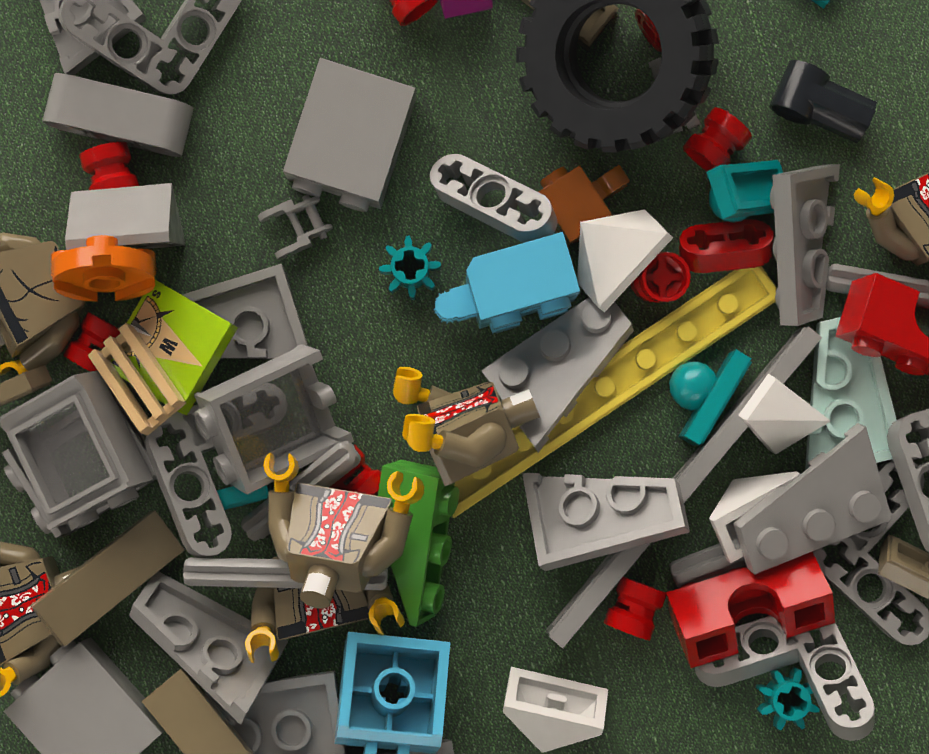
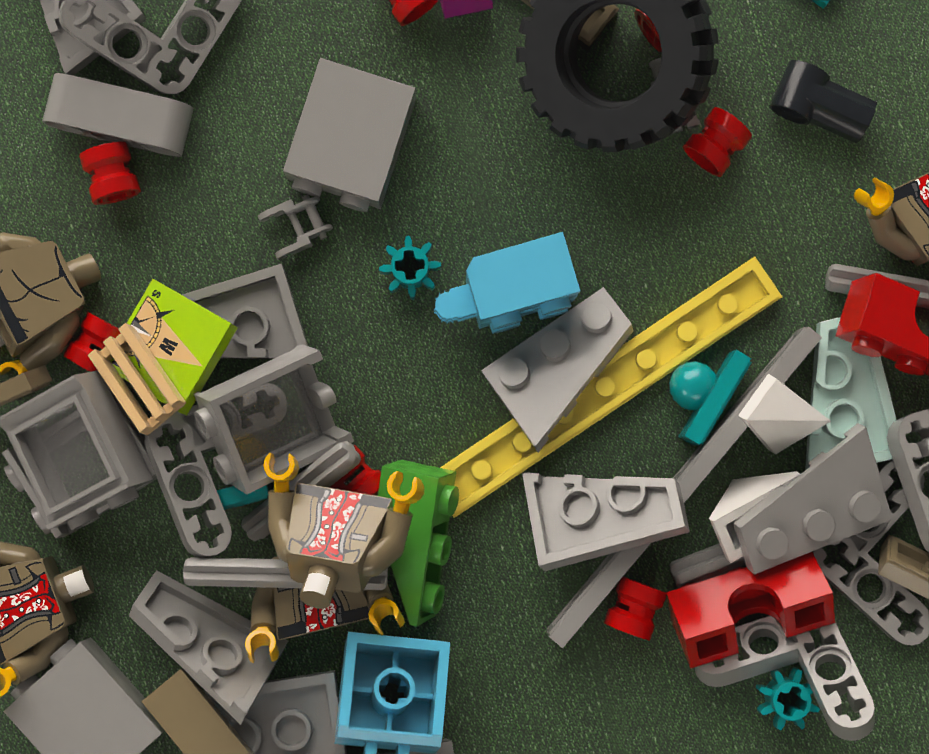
dark tan tile [30,510,185,647] -> none
orange plate [51,235,156,302] -> none
light grey slope [65,183,185,250] -> none
dark tan torso [393,367,540,486] -> none
light grey beam [430,154,557,243] -> none
white slope [503,667,608,753] -> none
dark orange brick [538,165,630,248] -> none
white slope [577,209,673,312] -> none
red wheel [631,252,691,303] -> none
red beam [679,219,774,273] -> none
teal tile [706,160,783,222] -> none
light grey wing [770,164,840,326] -> none

